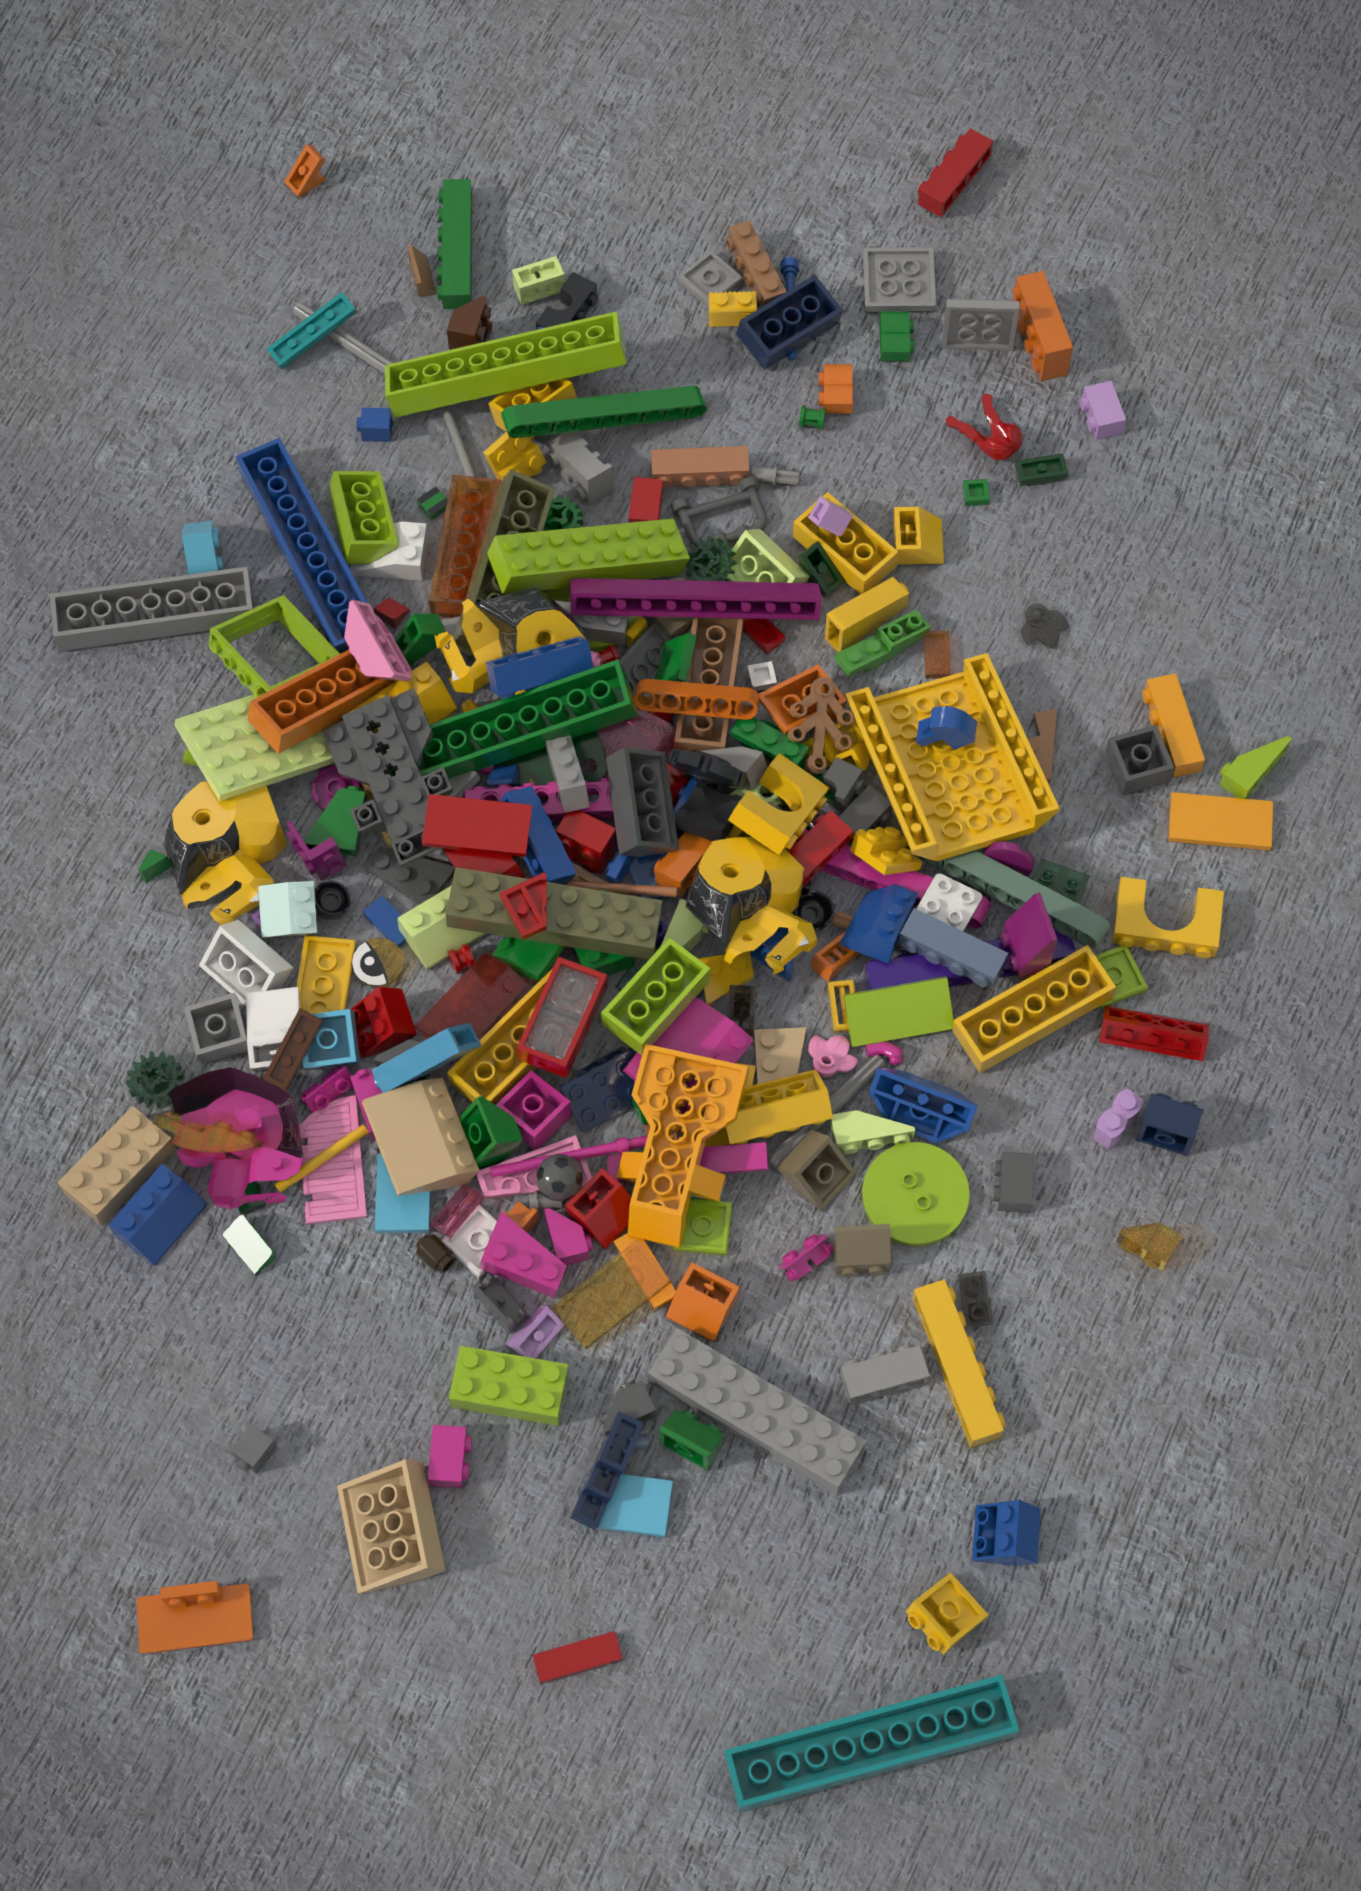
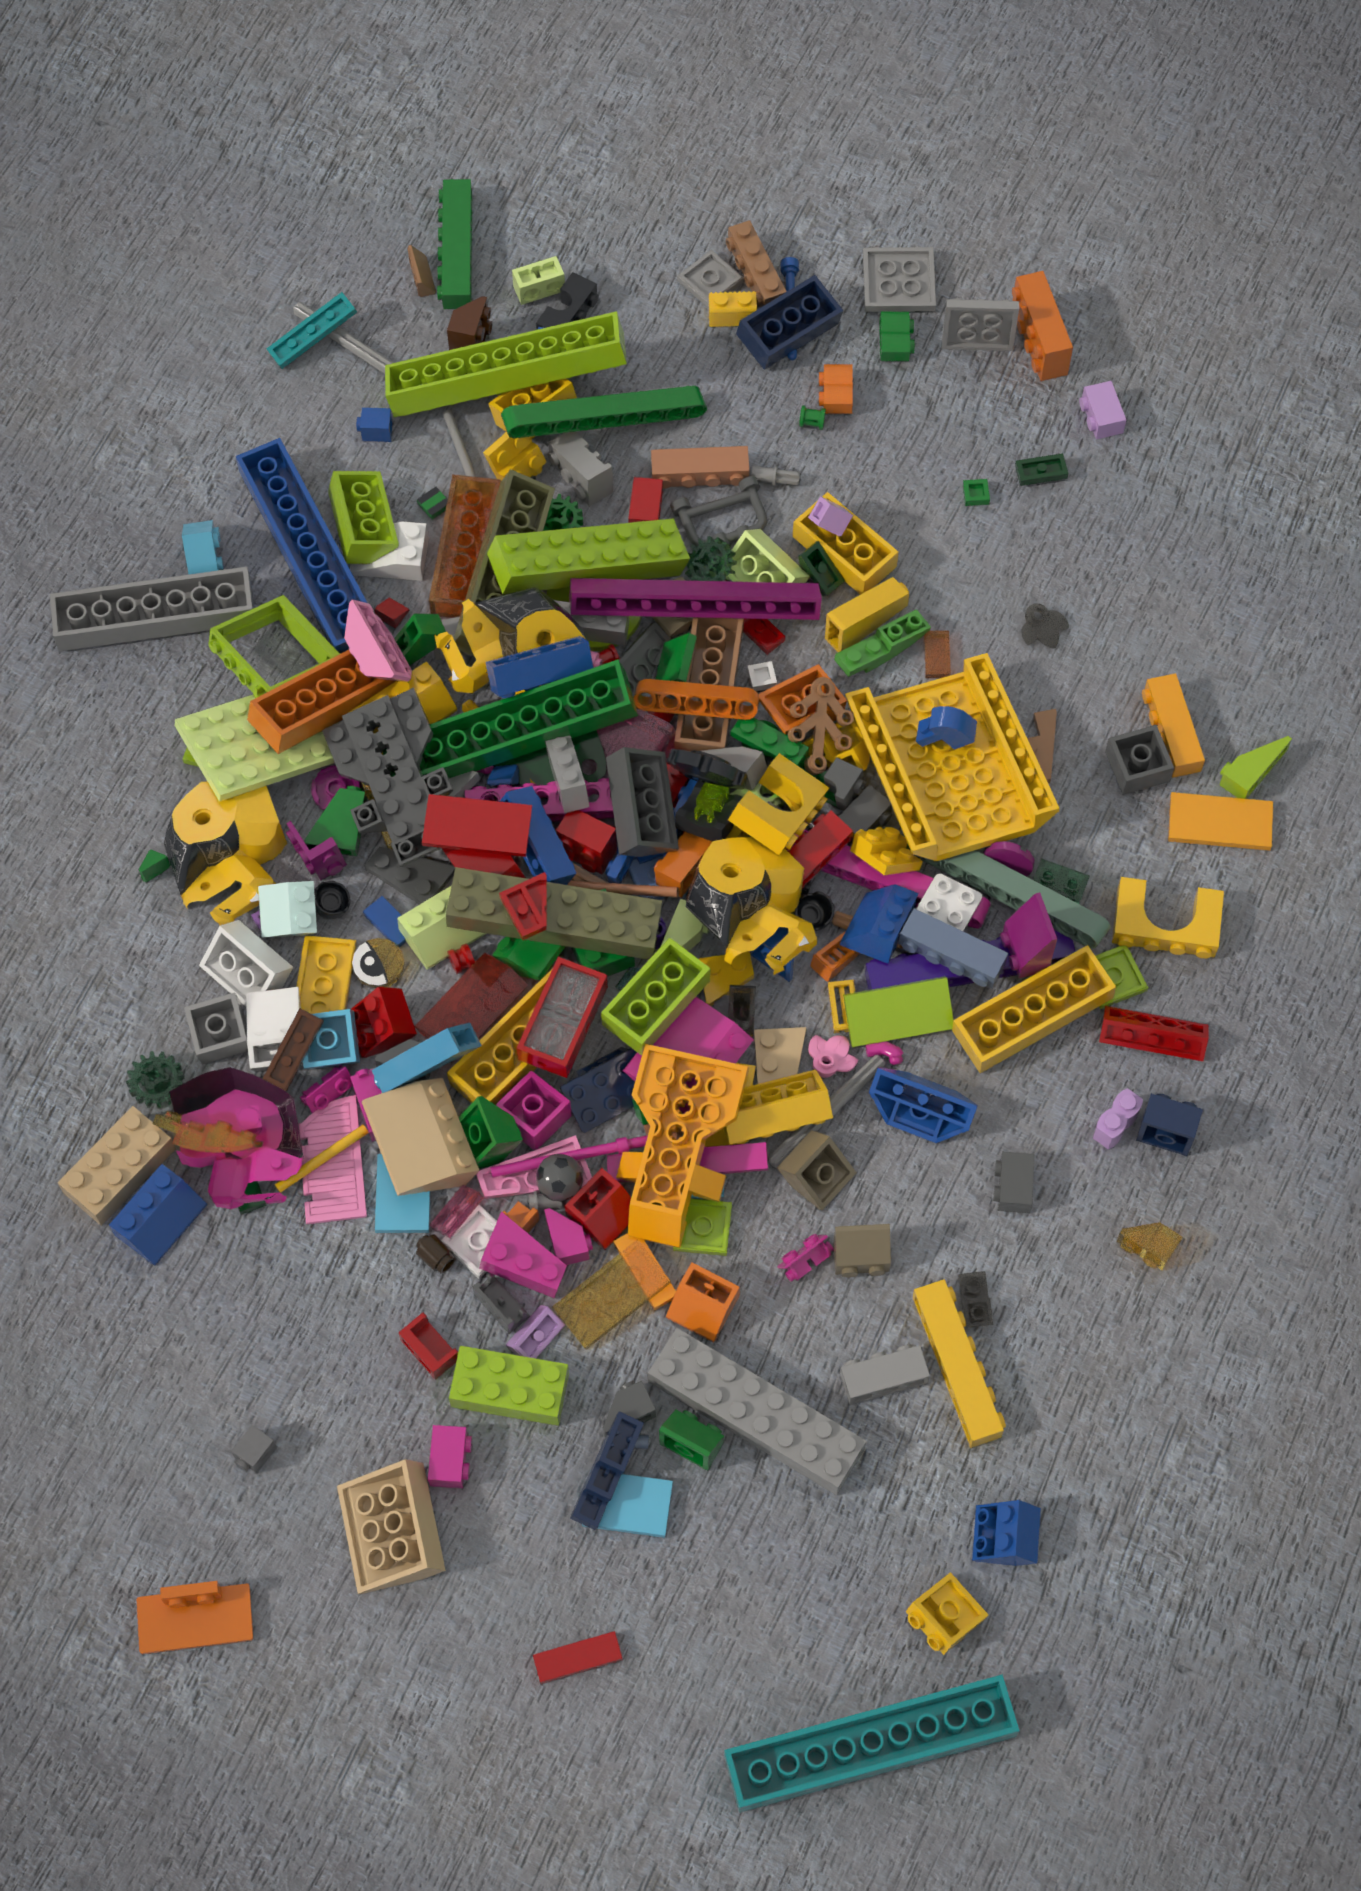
slope [222,1214,276,1275] -> none
orange slope [284,144,326,197] -> none
yellow tile [626,617,648,647] -> none
yellowish green slope [829,1110,915,1155] -> none
lime plate [862,1142,970,1247] -> none
yellow slope [893,507,944,565] -> none
red brick [917,128,993,217] -> none
red hair [946,393,1022,461] -> none
none -> red panel [398,1312,458,1380]
none -> clear neon green plate [694,782,729,823]

